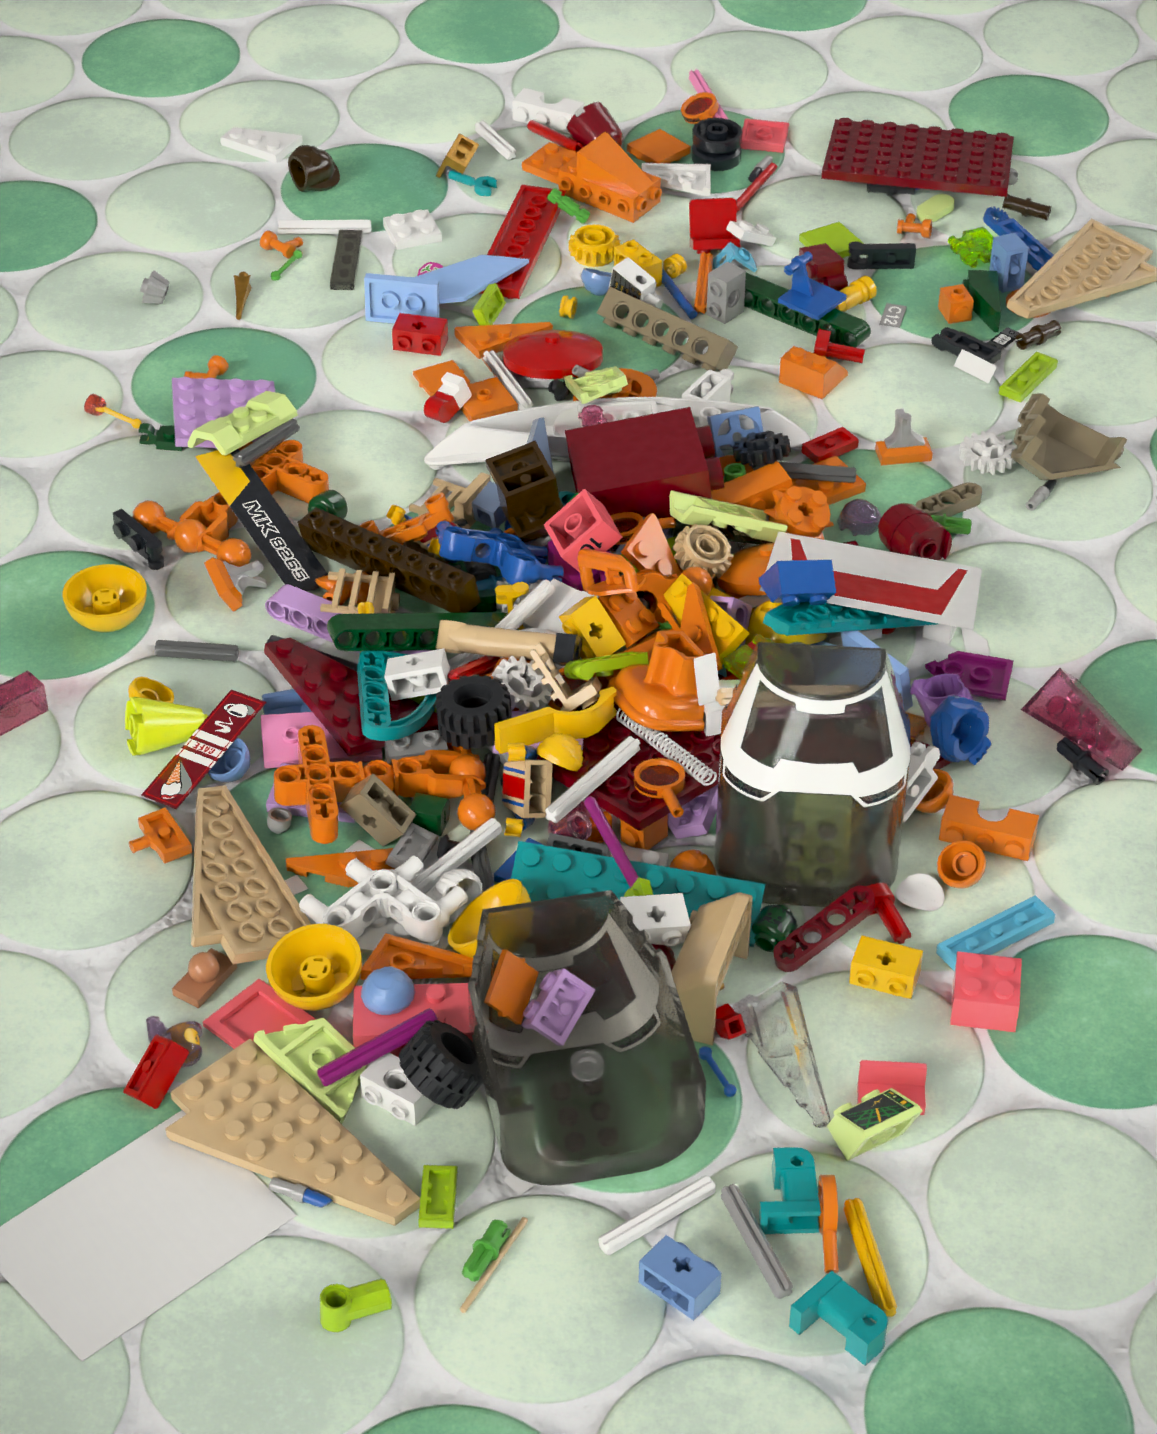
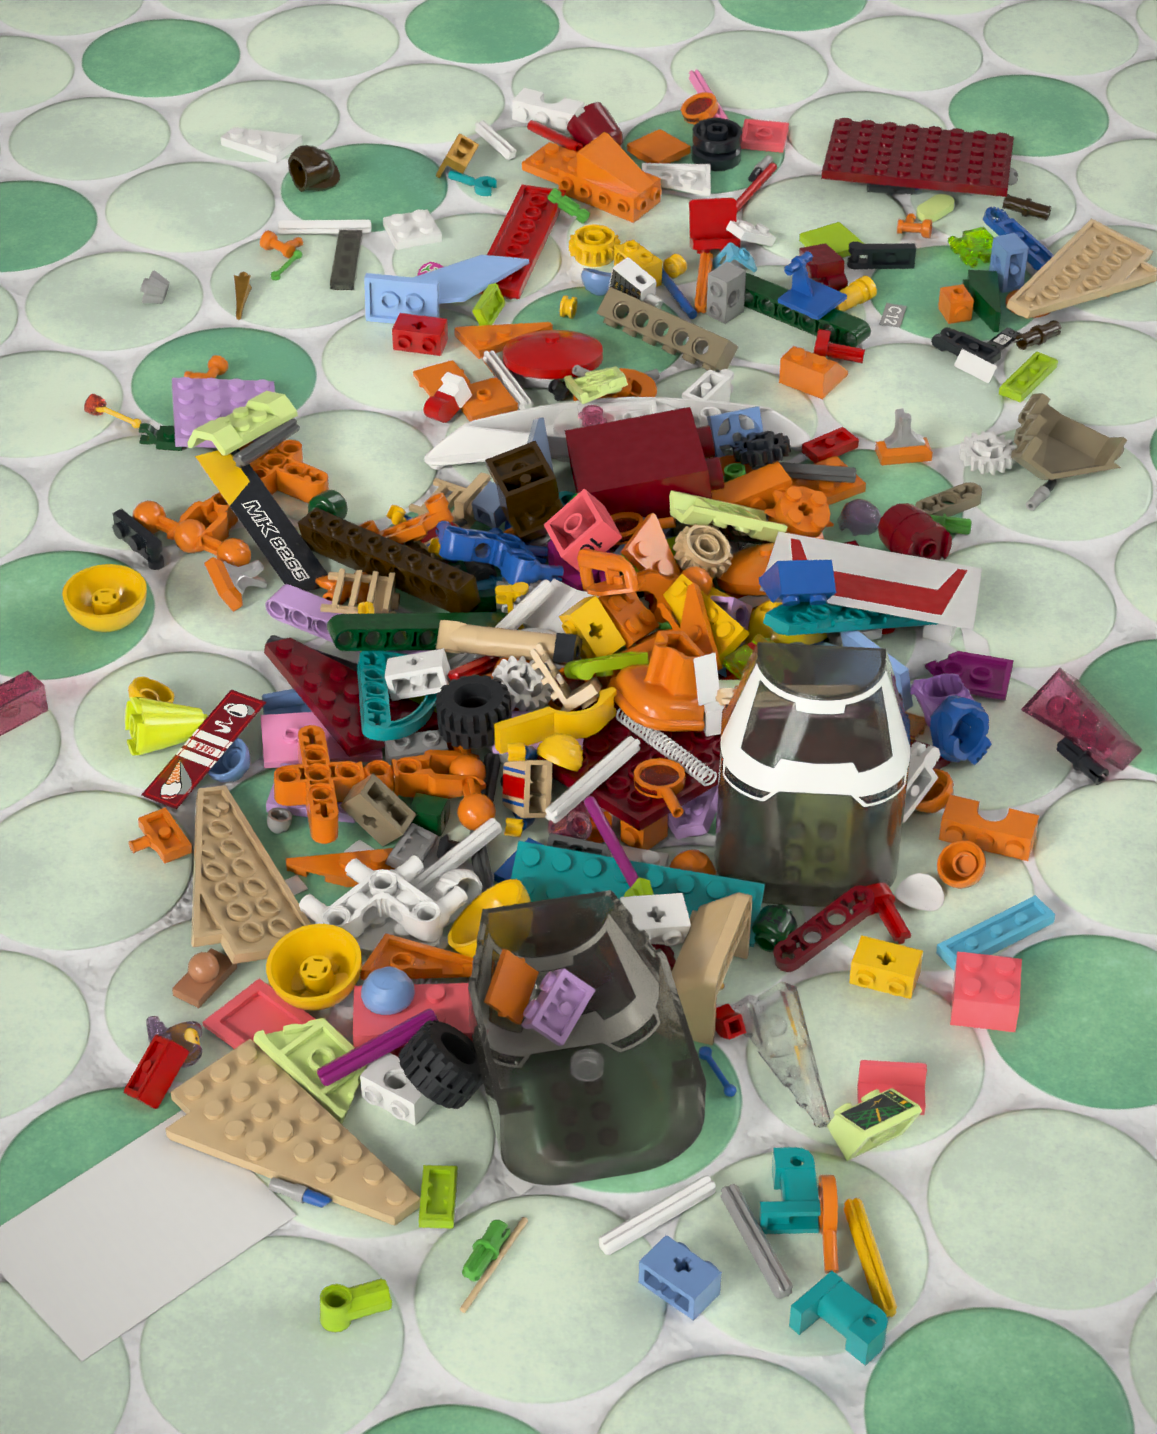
dark grey axle [155,640,239,662] -> none

